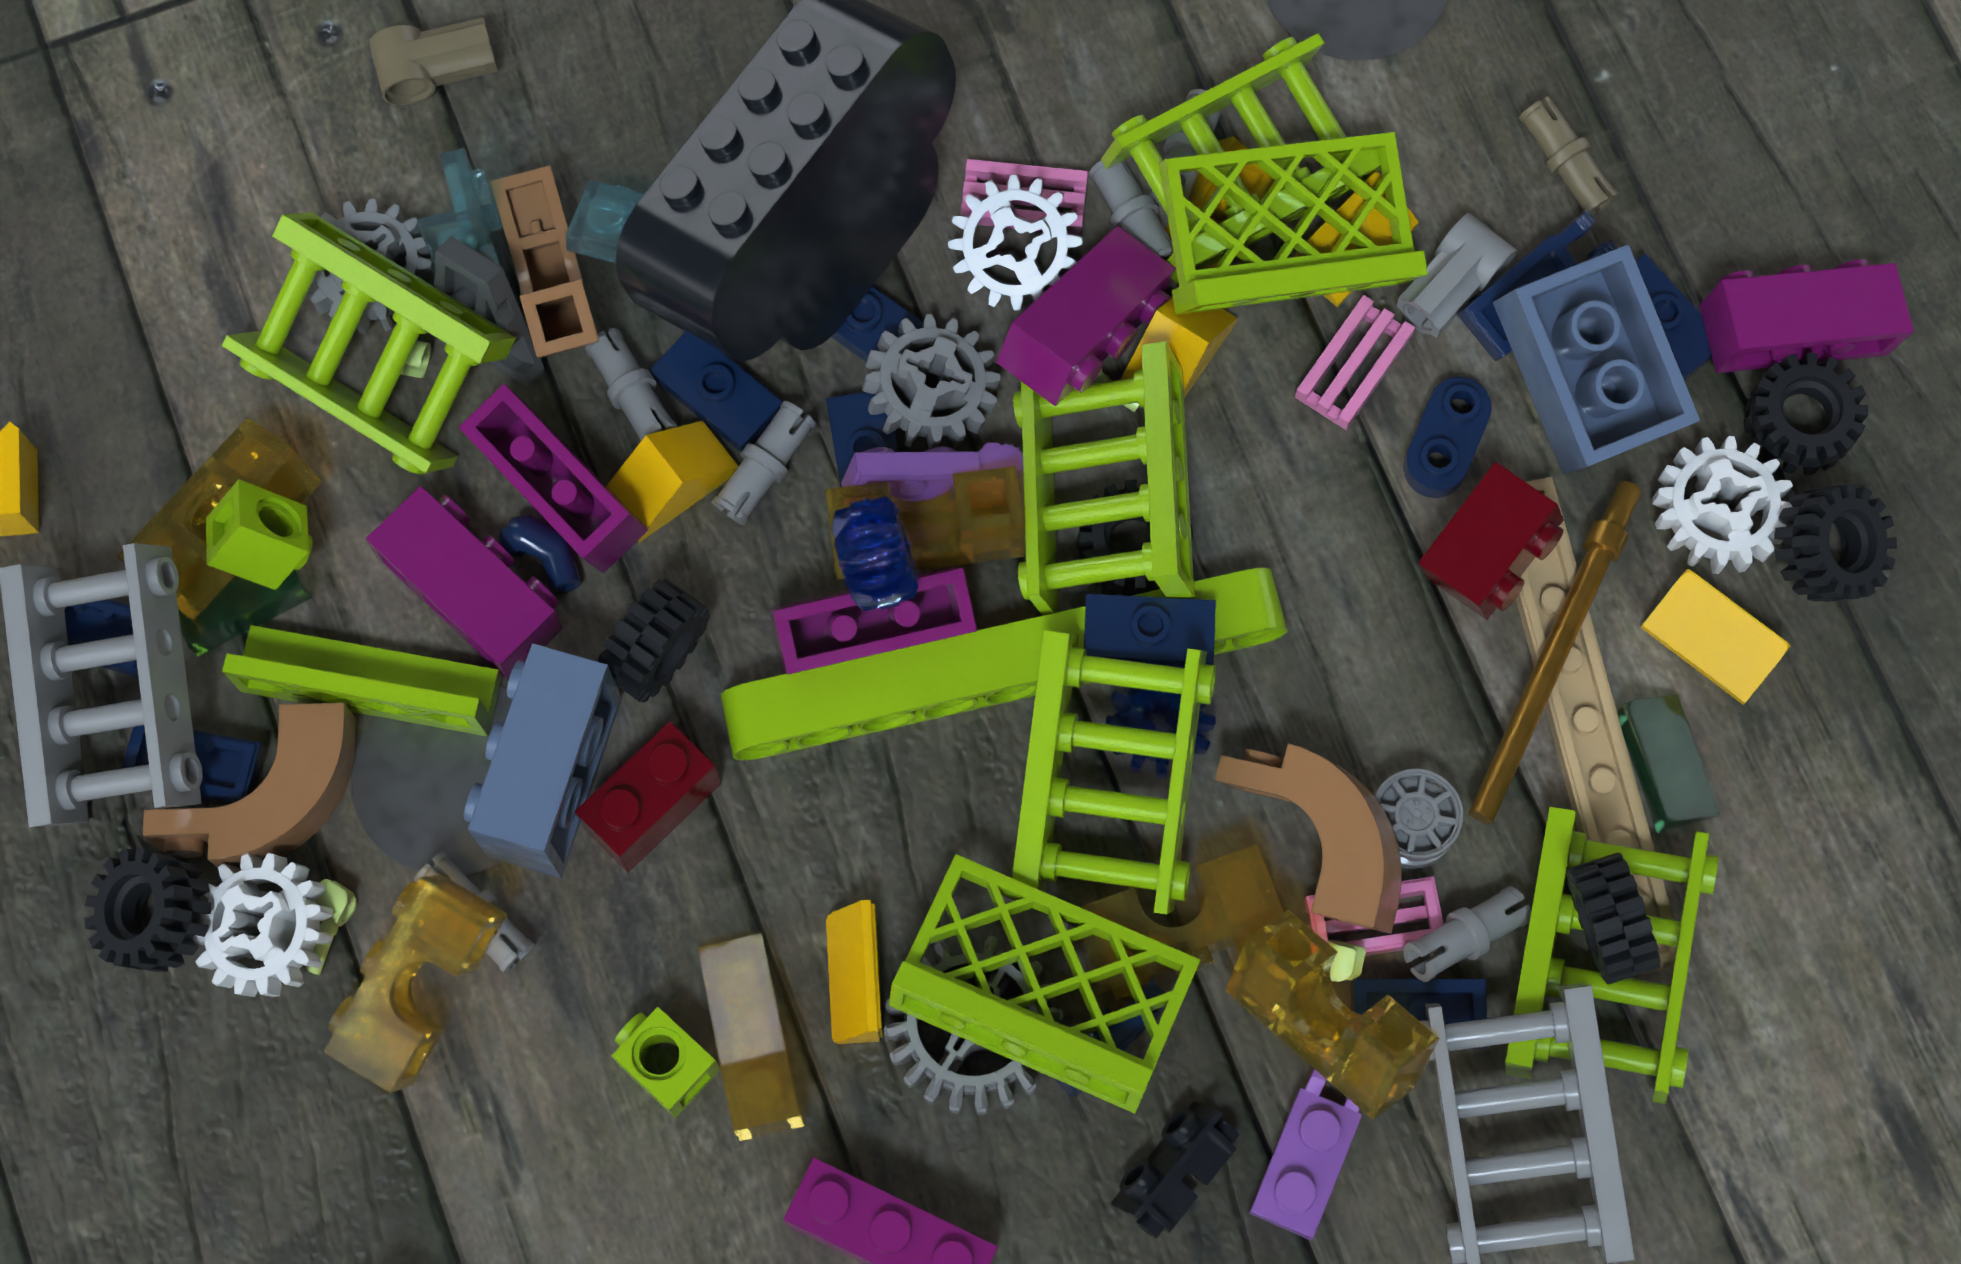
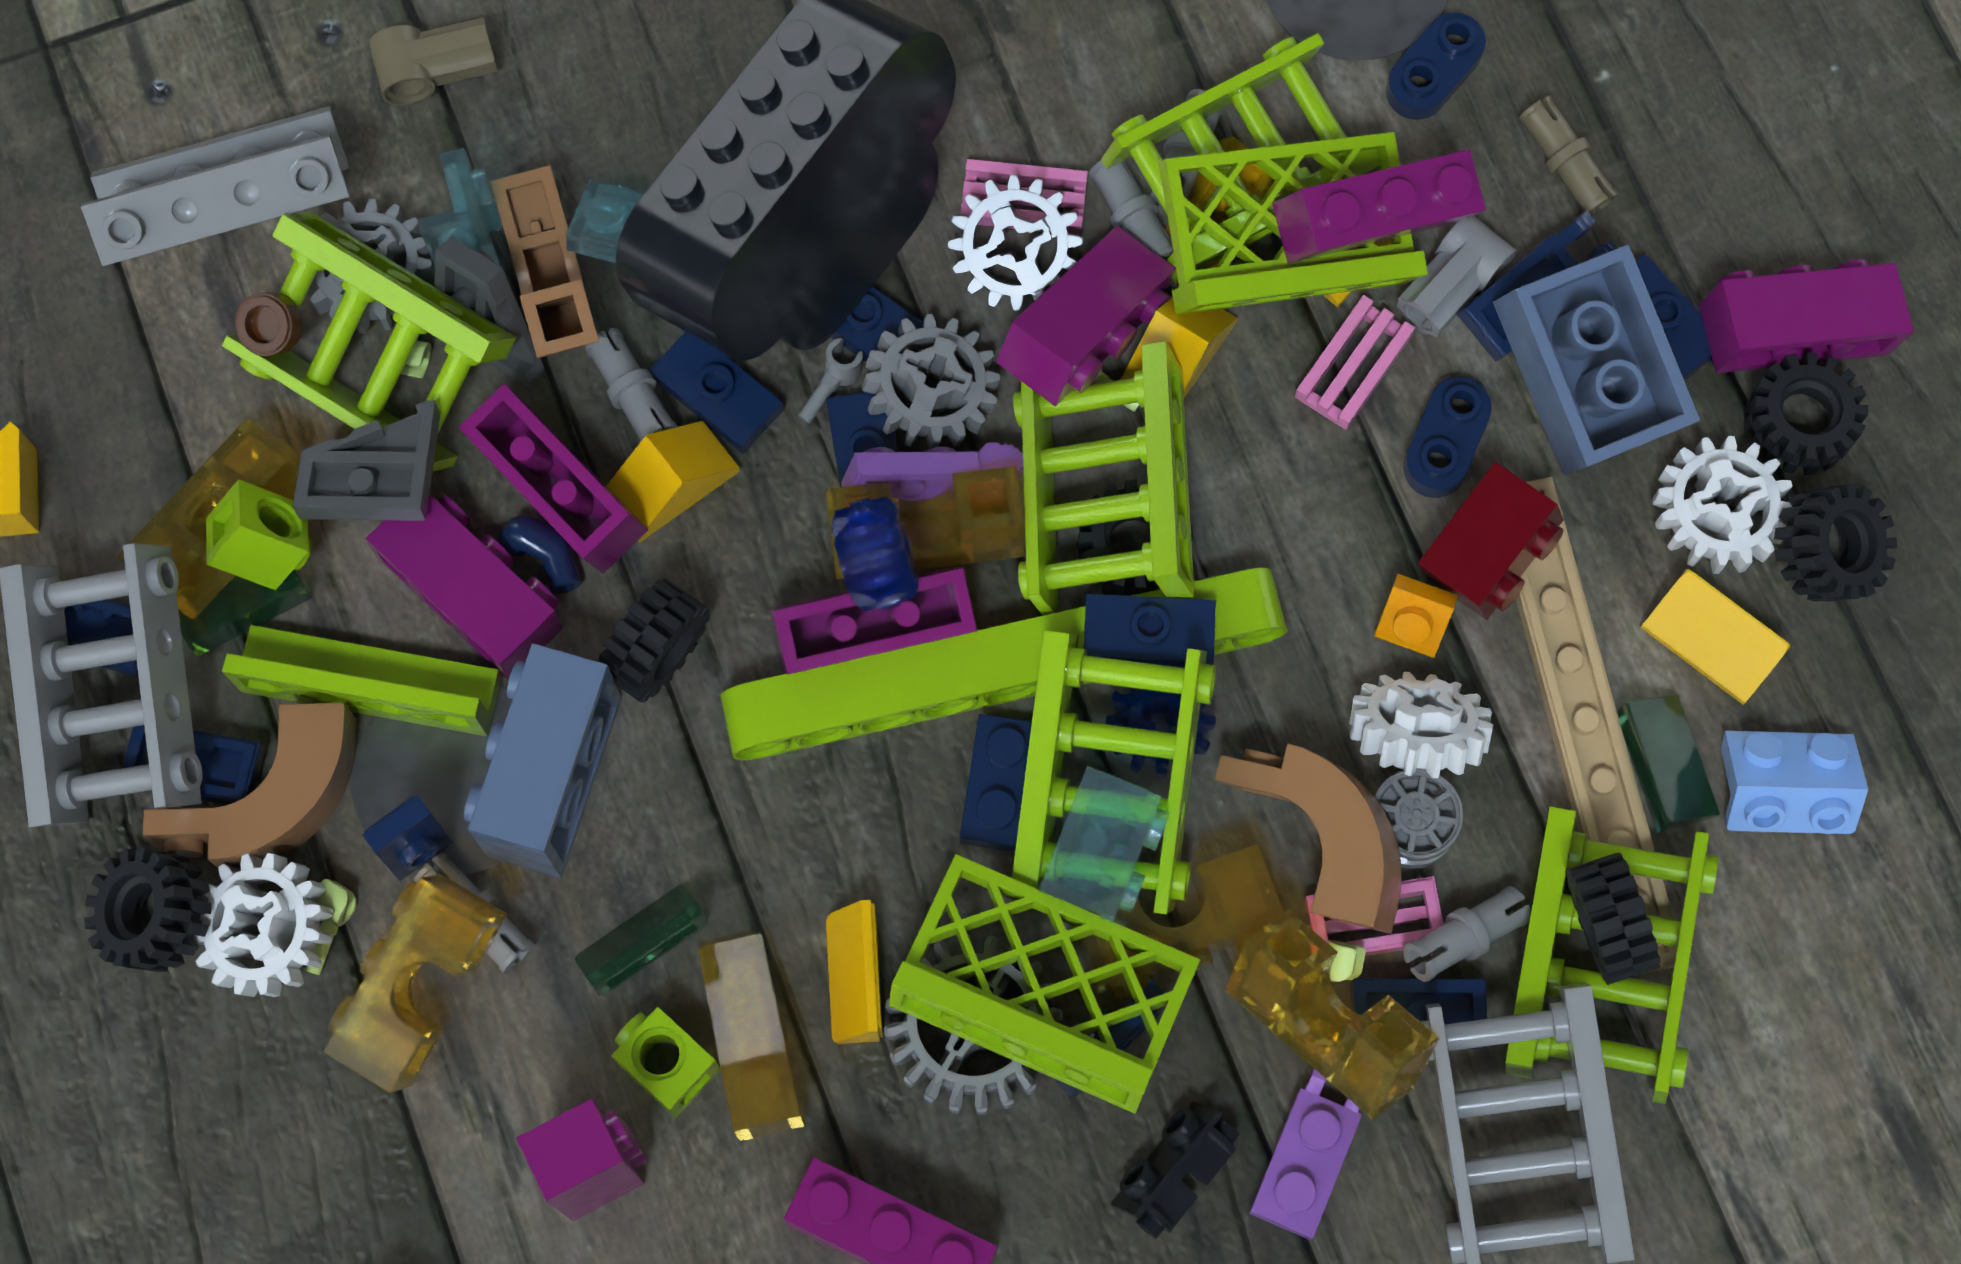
dark red brick [574,721,721,873] -> none
light grey pin [711,401,816,525] -> none
pearl gold bar [1468,480,1642,824] -> none
none -> light grey fence [80,106,350,266]
none -> reddish brown tile [235,292,303,356]
none -> dark grey wing [293,401,440,521]
none -> dark blue plate [362,795,453,881]
none -> magenta brick [516,1098,648,1221]
none -> clear green slope [575,885,708,996]
none -> light grey hand [797,338,863,424]
none -> dark blue plate [959,714,1032,852]
none -> clear light blue bracket [1039,766,1170,923]
none -> magenta brick [1272,149,1486,264]
none -> white gear [1349,672,1493,778]
none -> light orange plate [1374,574,1458,658]
none -> dark blue plate [1386,13,1486,120]
none -> light blue bracket [1721,731,1868,834]

